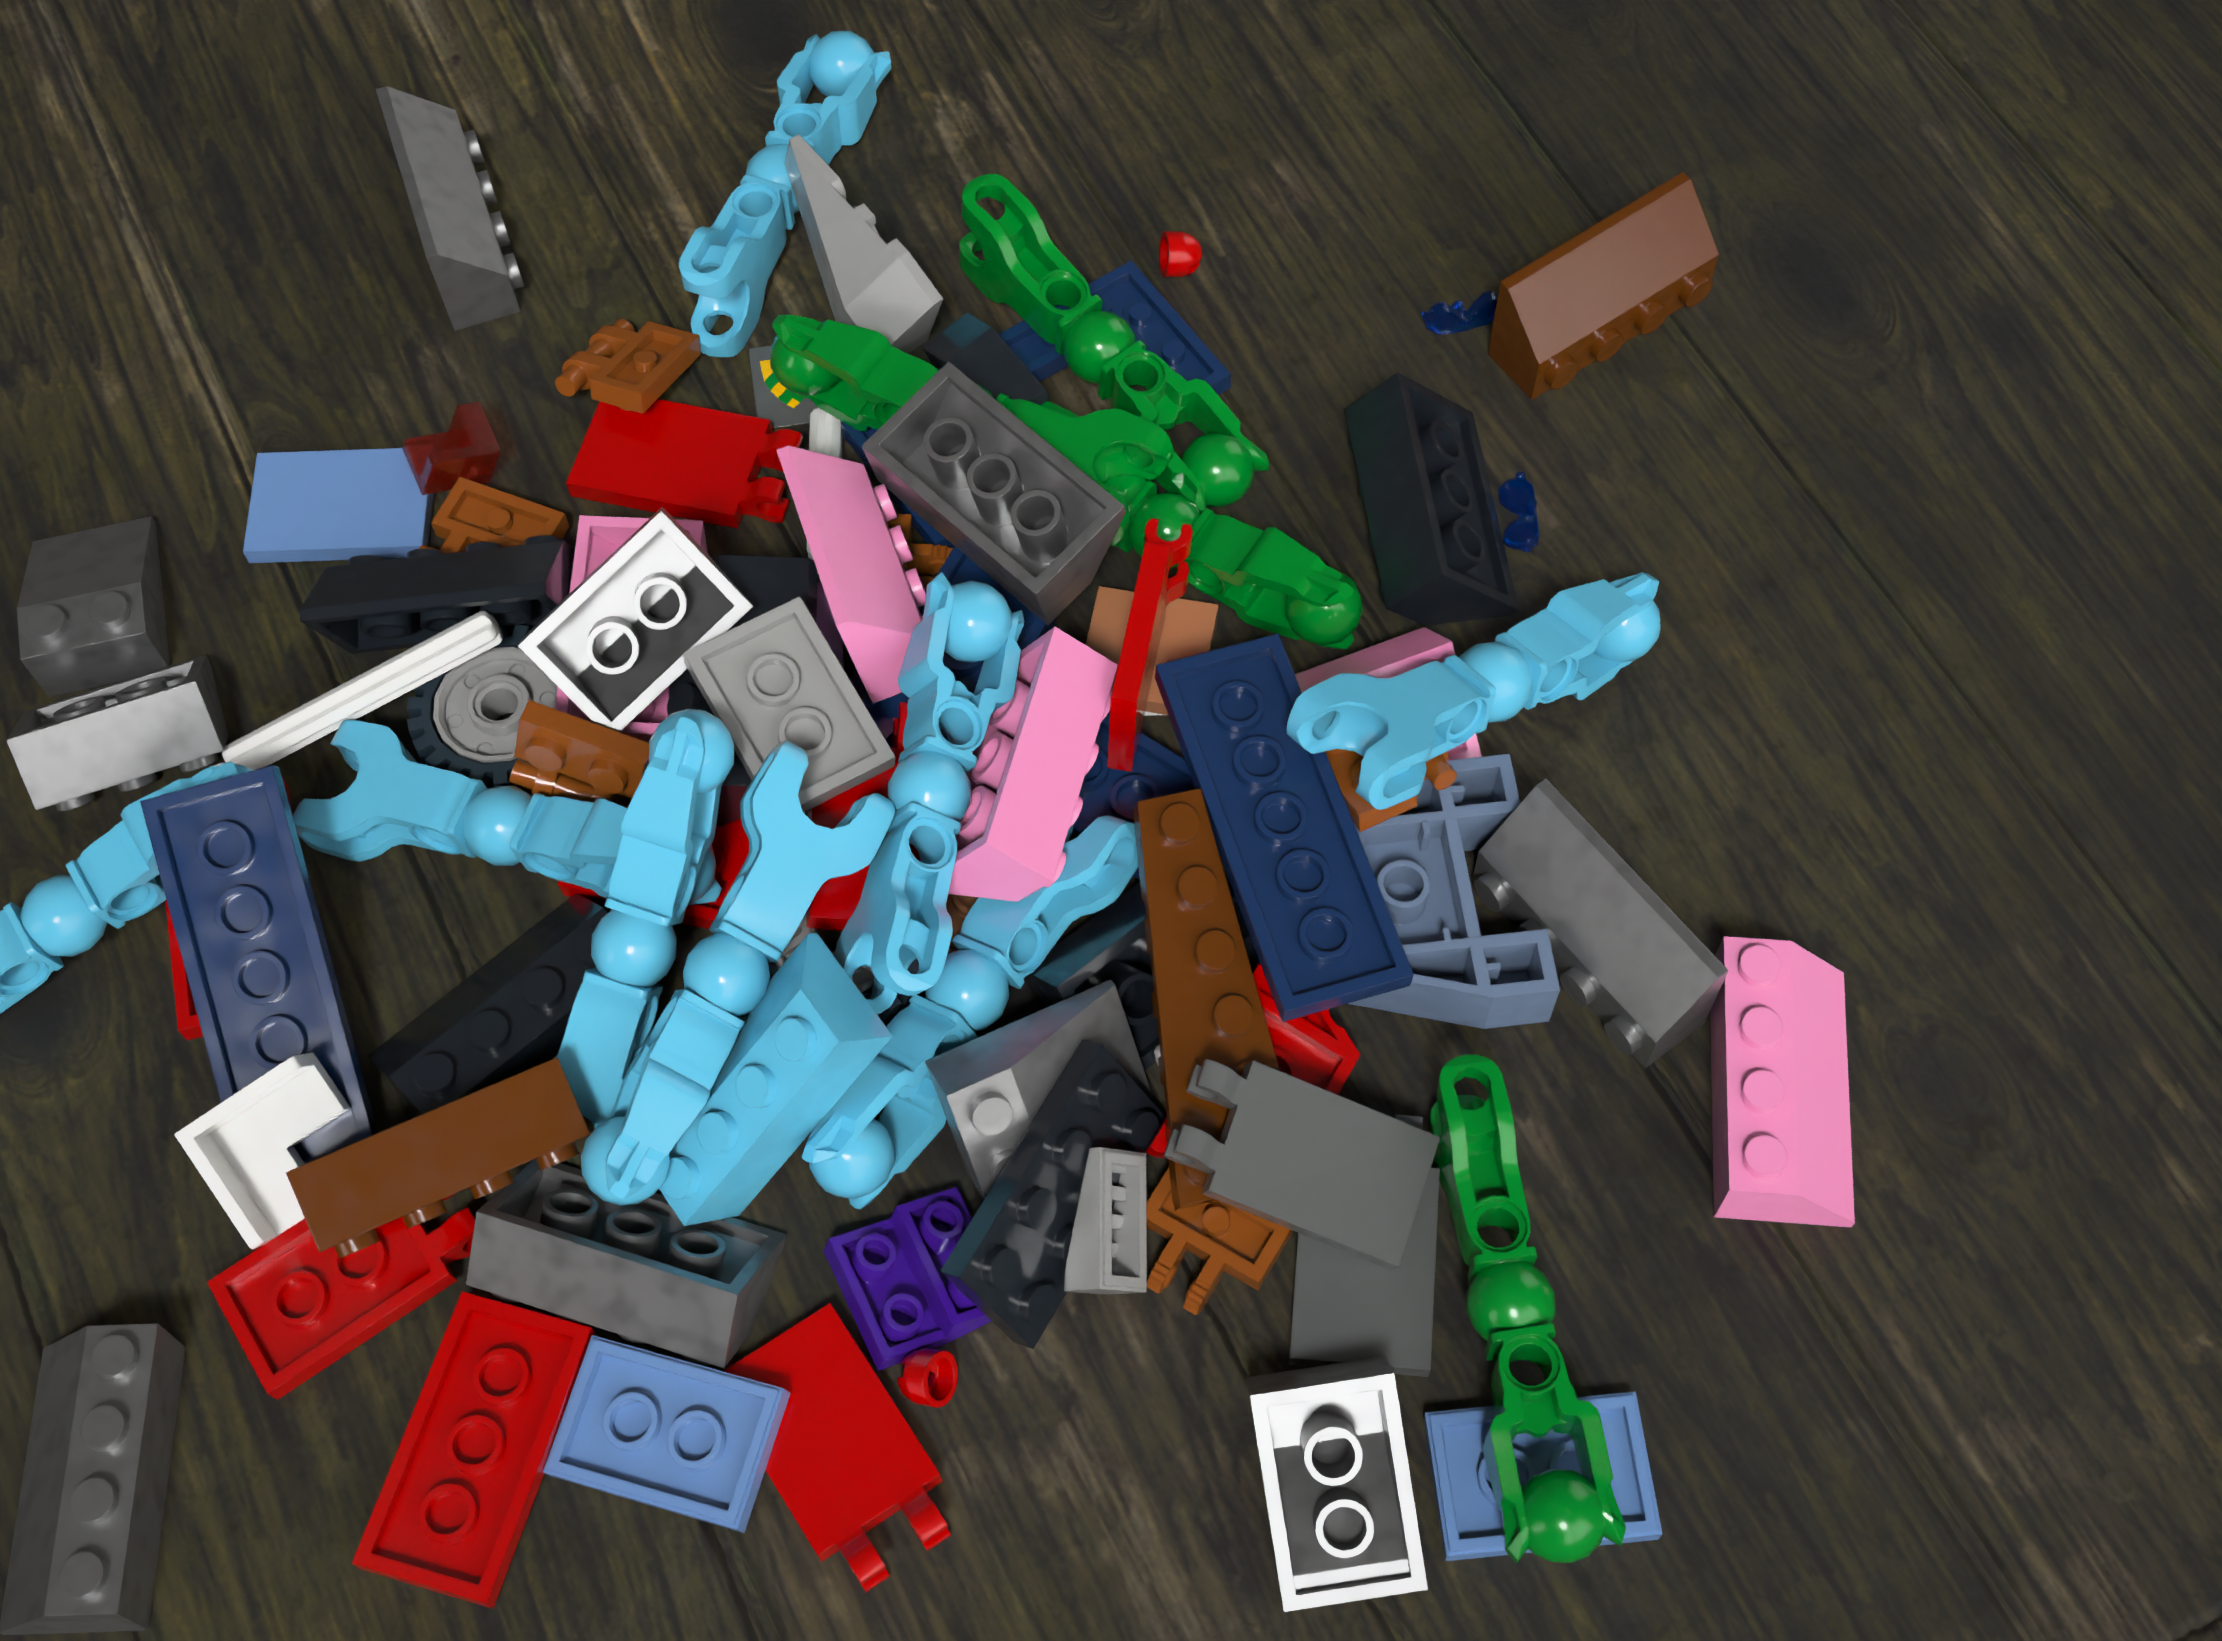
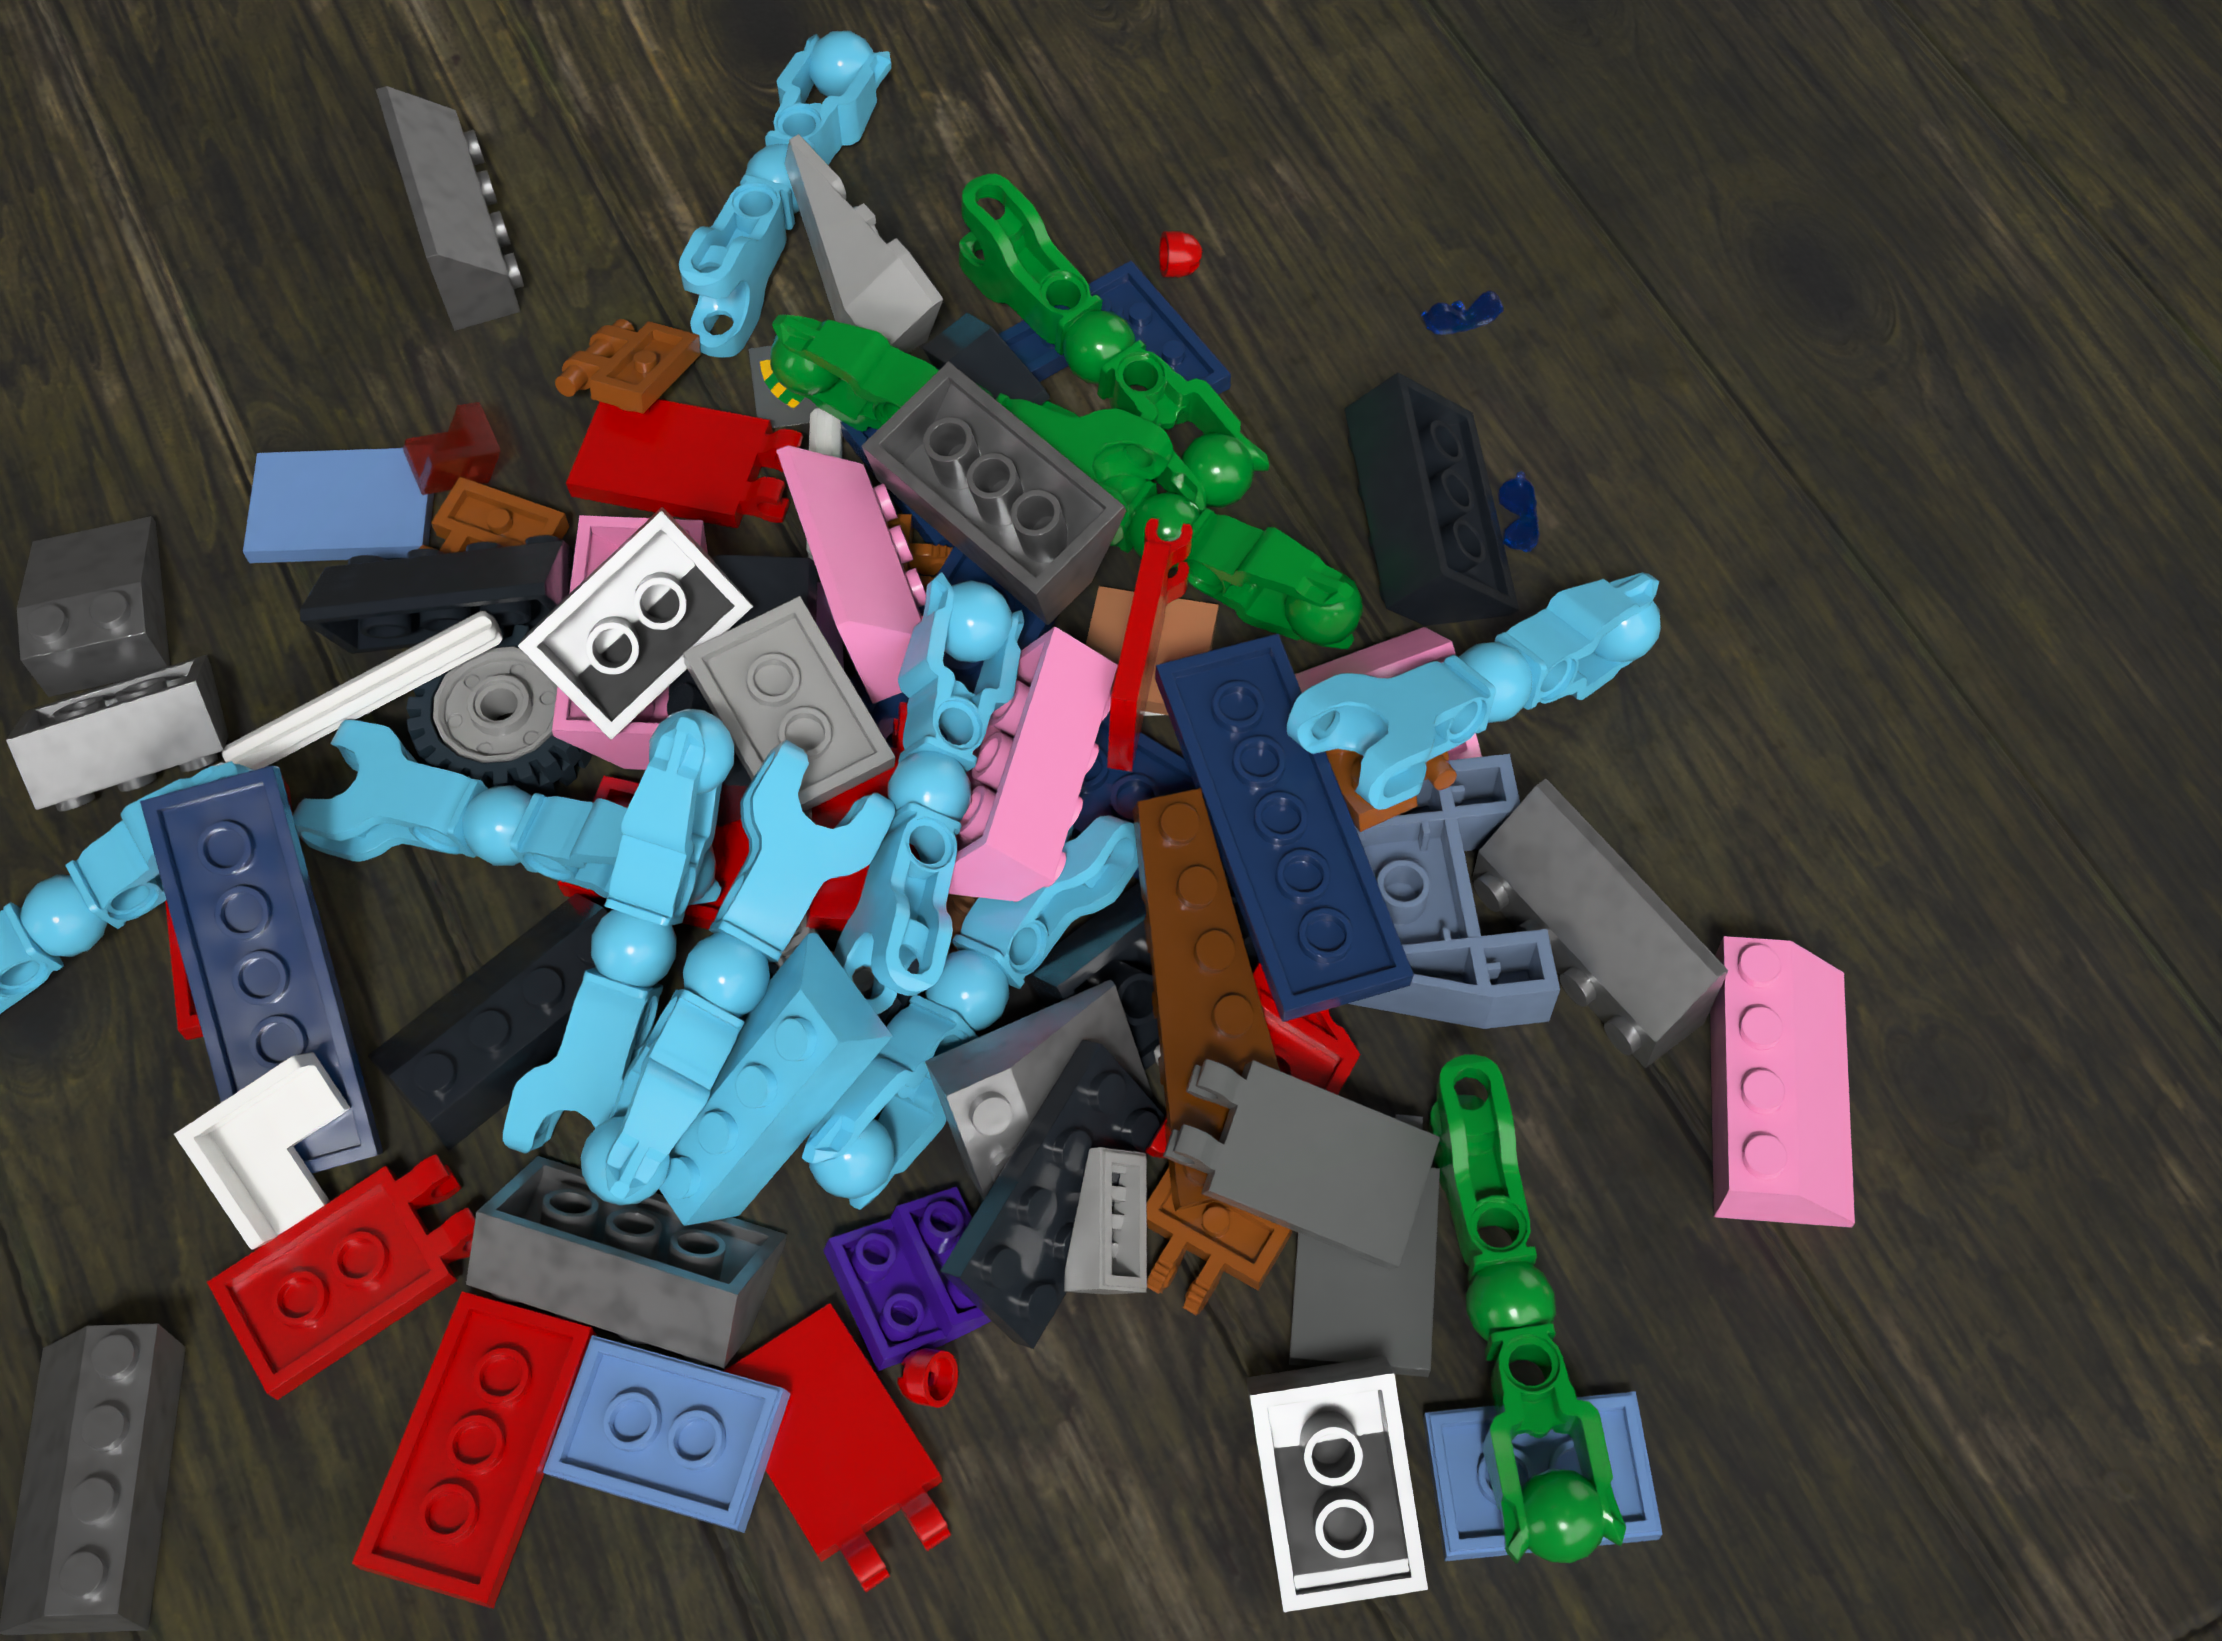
reddish brown wedge [285,1057,590,1259] -> none
dark orange plate [509,700,650,809] -> none
reddish brown slope [1488,172,1719,400] -> none

